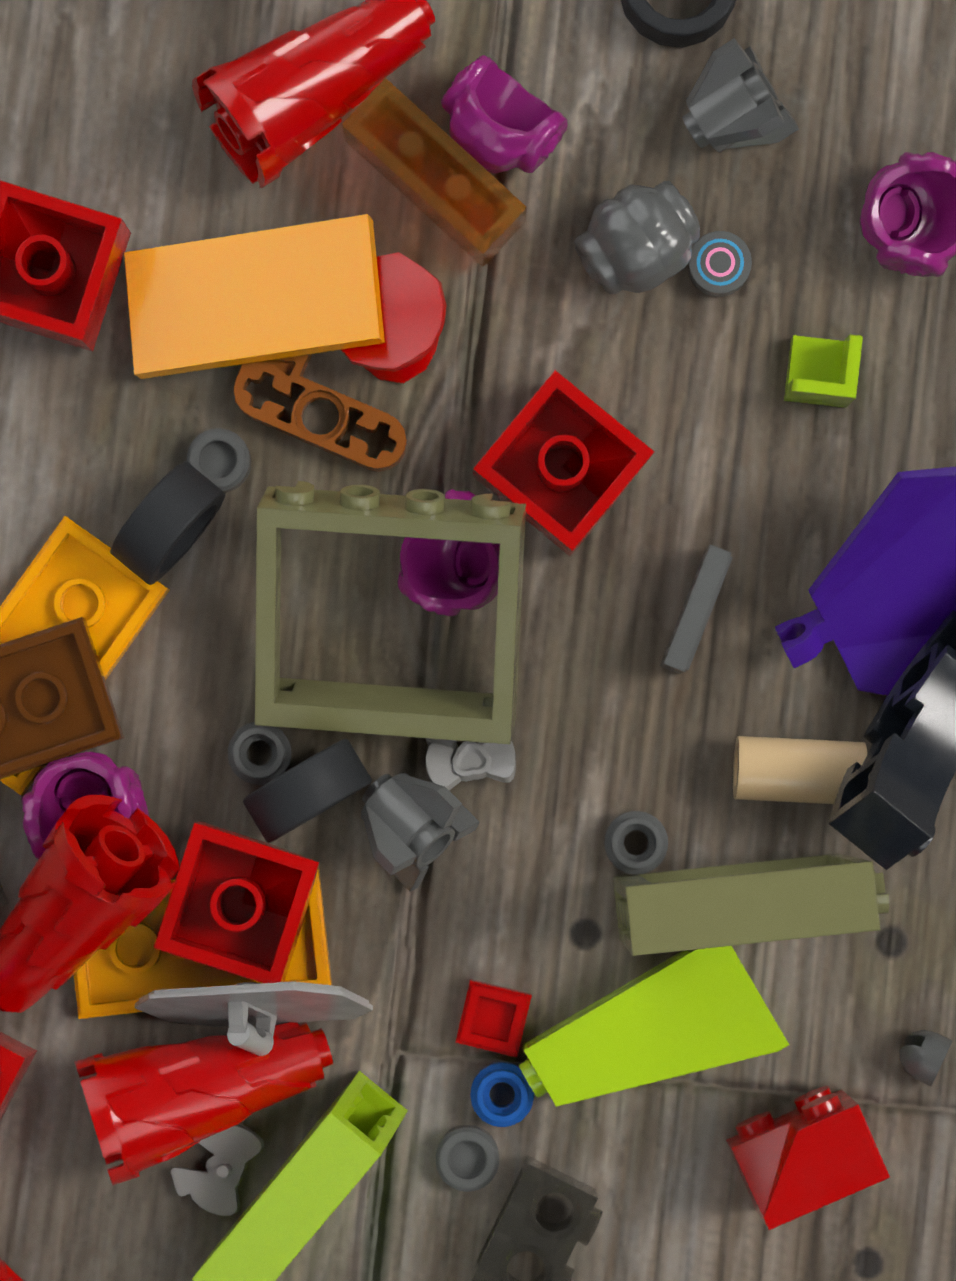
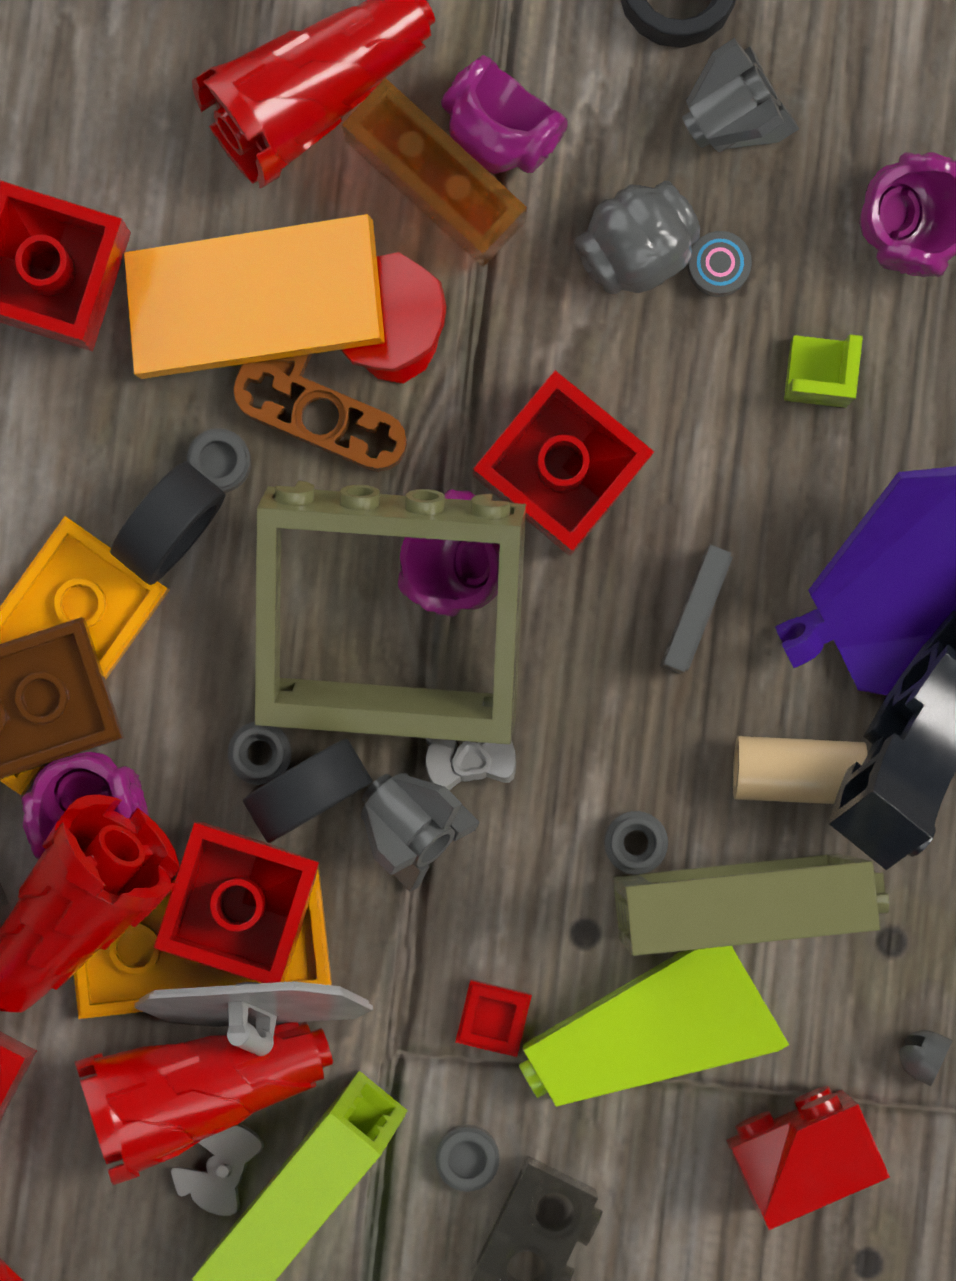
blue plate [470,1062,534,1127] -> none

